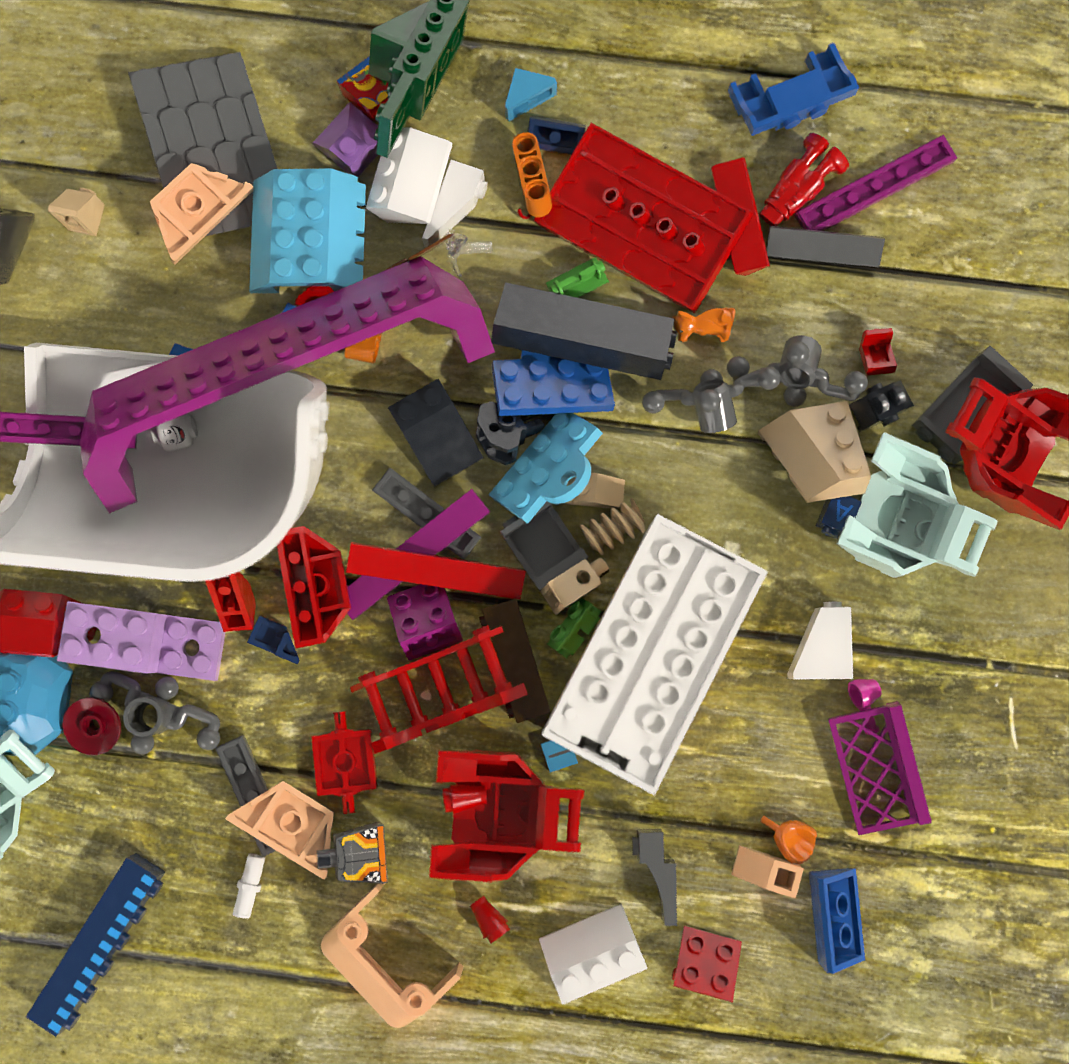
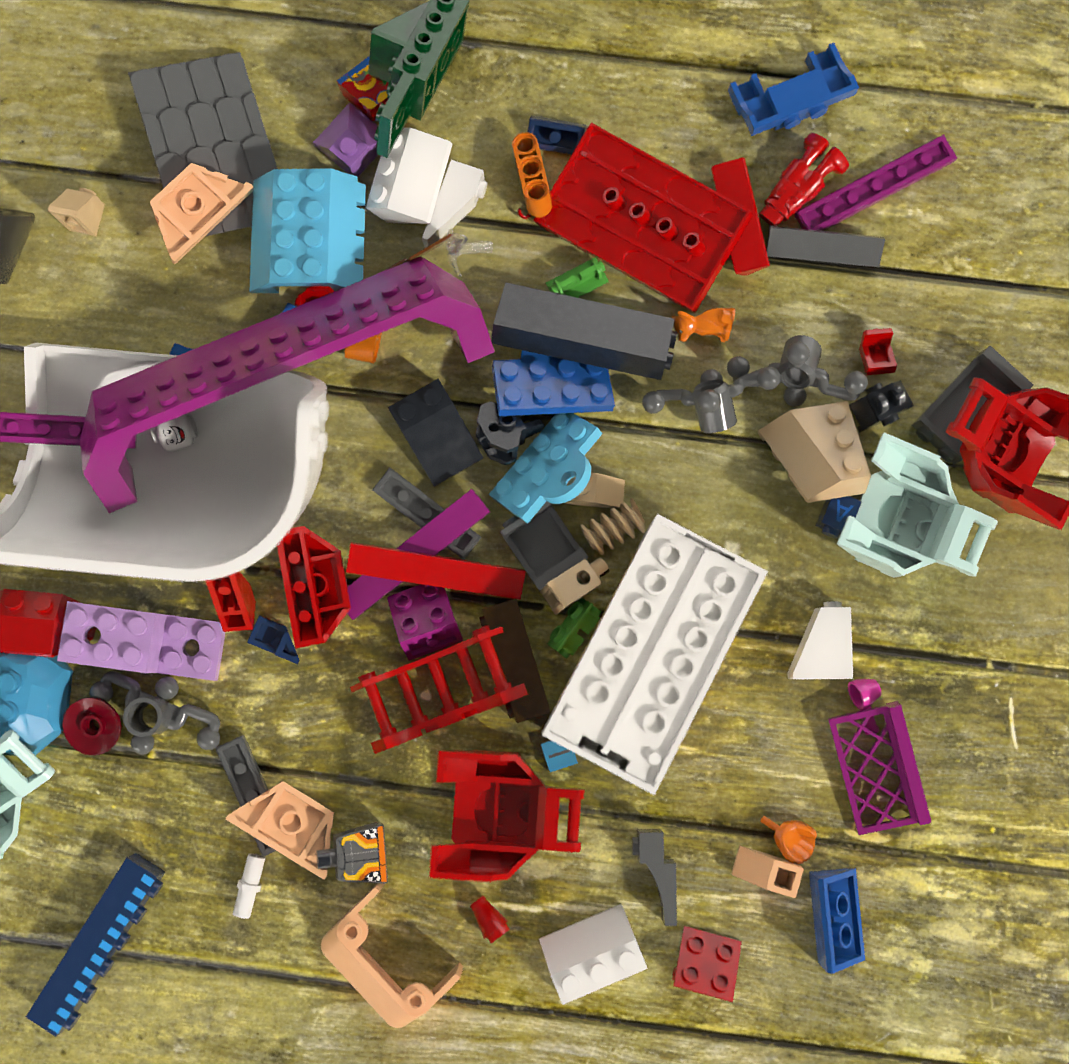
red plate [311,711,378,814] -> none
red cone [442,784,487,815] -> none
dark azure slope [505,68,557,122] -> none

